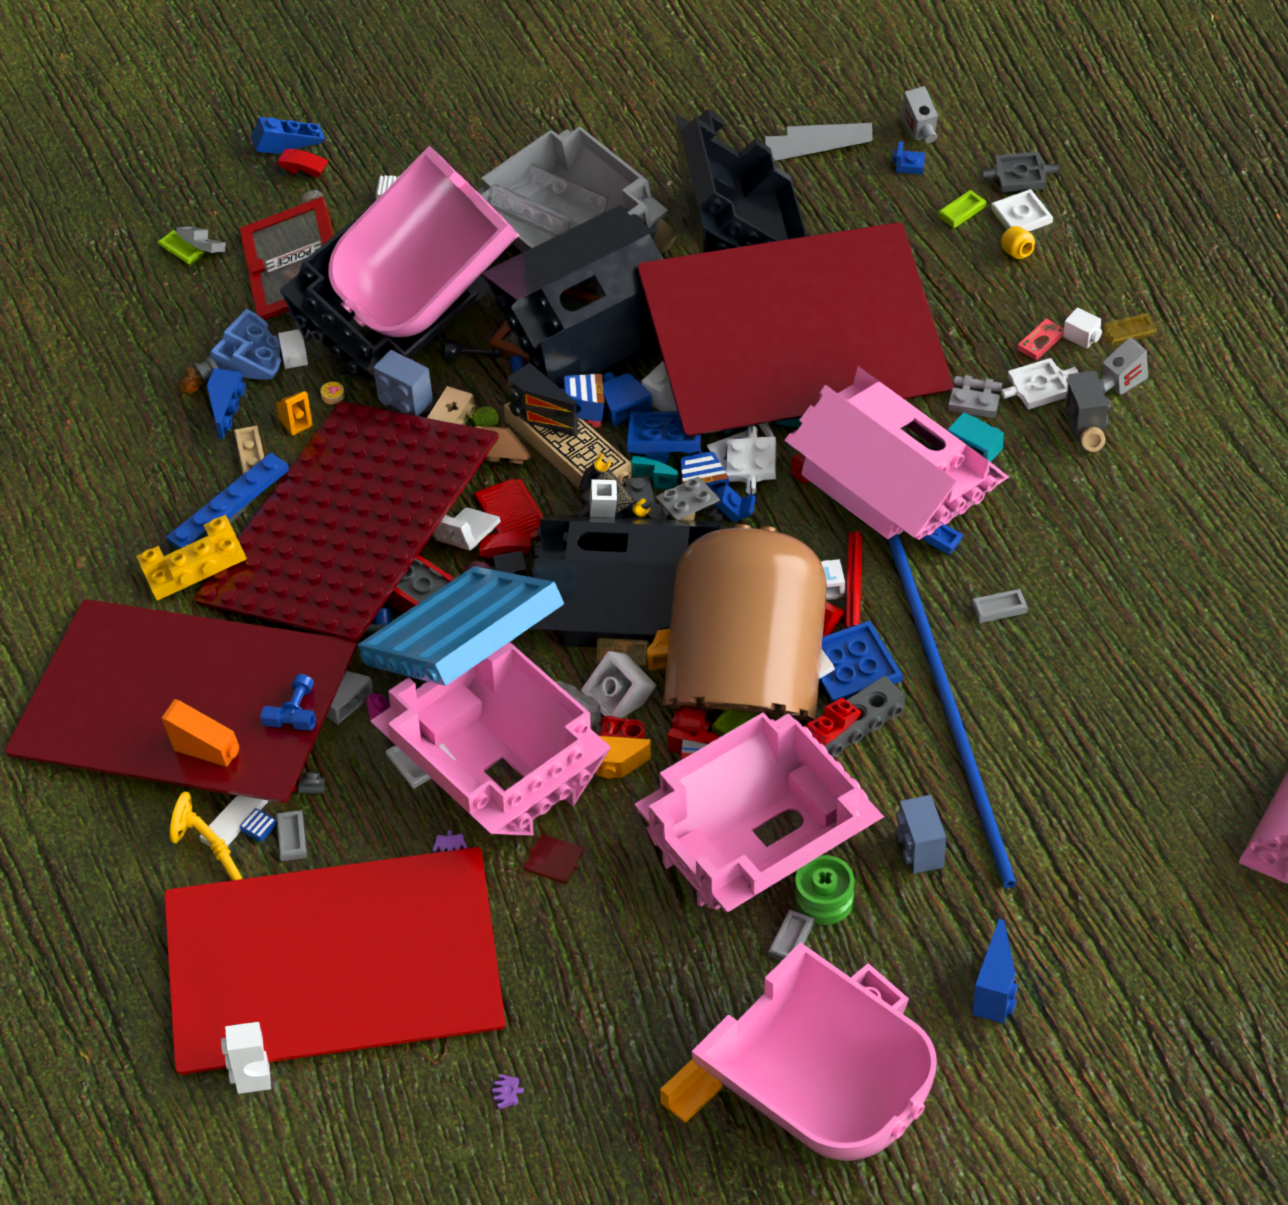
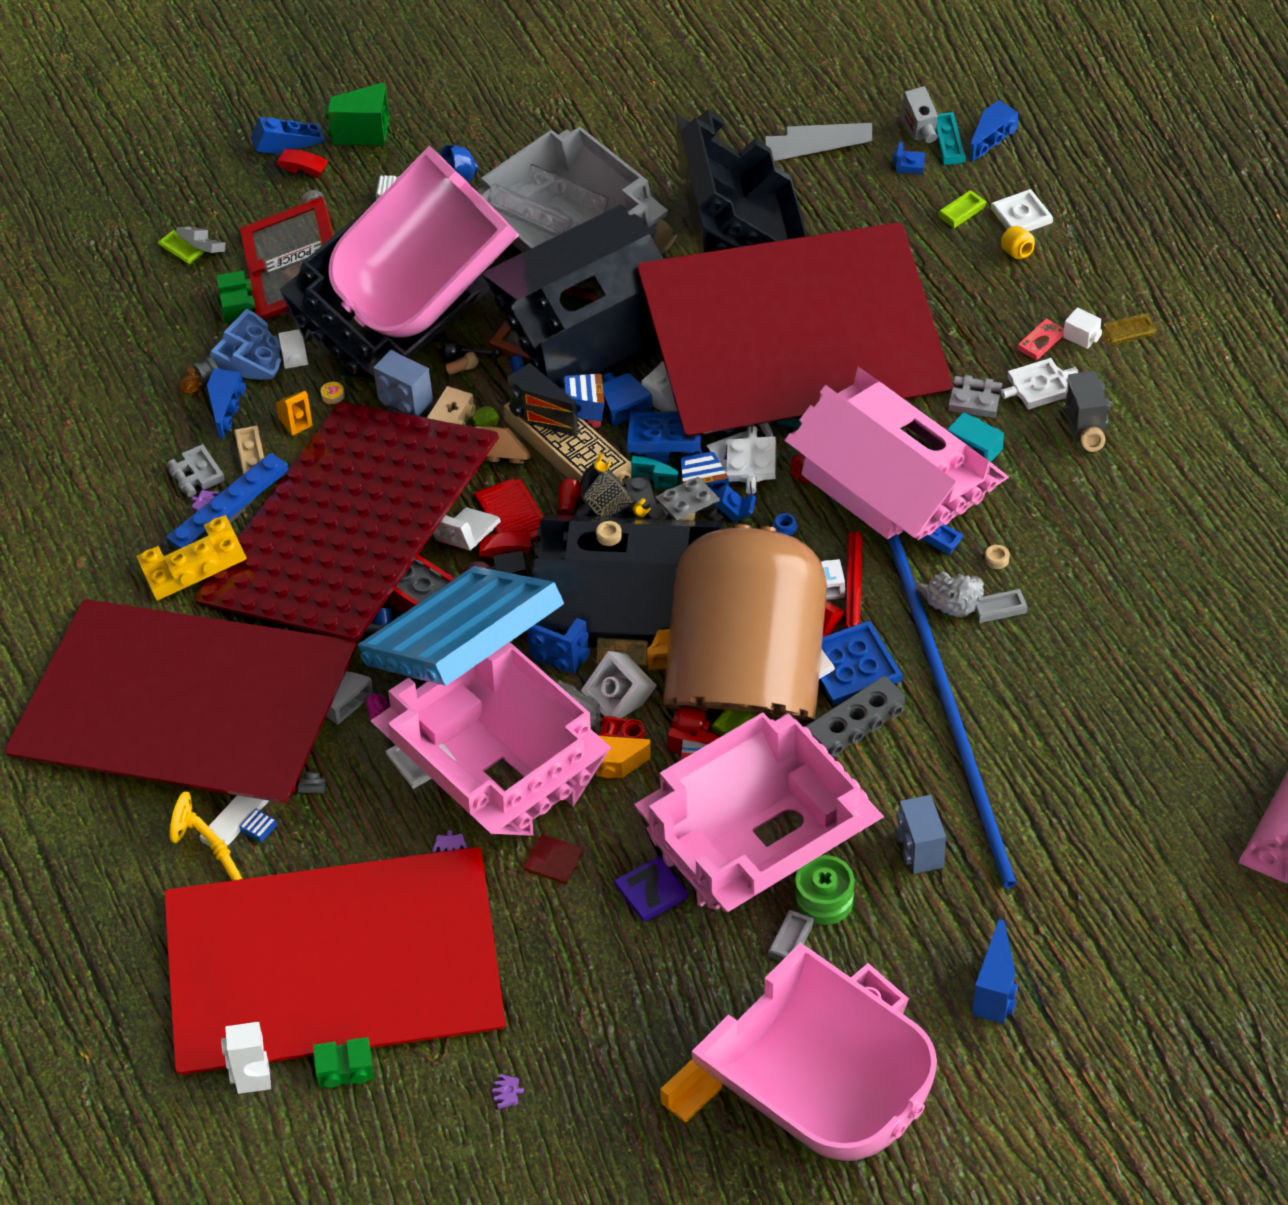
orange slope [161,699,240,767] -> none
blue bar [260,674,316,731] -> none
light grey tile [276,810,307,861] -> none
white brick [589,480,617,518] -> none
red slope [806,698,861,746] -> none
dark grey plate [982,152,1059,193] -> none
light grey torso [1099,337,1148,394] -> none
none -> light grey plate [167,444,225,497]
none -> medium lavender piece [192,490,219,512]
none -> green brick [216,271,255,323]
none -> green brick [313,1037,374,1088]
none -> green slope [325,83,389,146]
none -> blue cylinder [440,145,478,184]
none -> medium nougat arm [445,352,479,375]
none -> blue bracket [527,618,590,674]
none -> red cone [558,479,581,515]
none -> tan tile [596,521,622,546]
none -> dark purple tile [614,856,688,923]
none -> blue plate [773,513,797,536]
none -> light grey piece [917,571,984,618]
none -> teal tile [935,112,966,165]
none -> blue slope [970,100,1018,161]
none -> tan tile [984,545,1010,569]

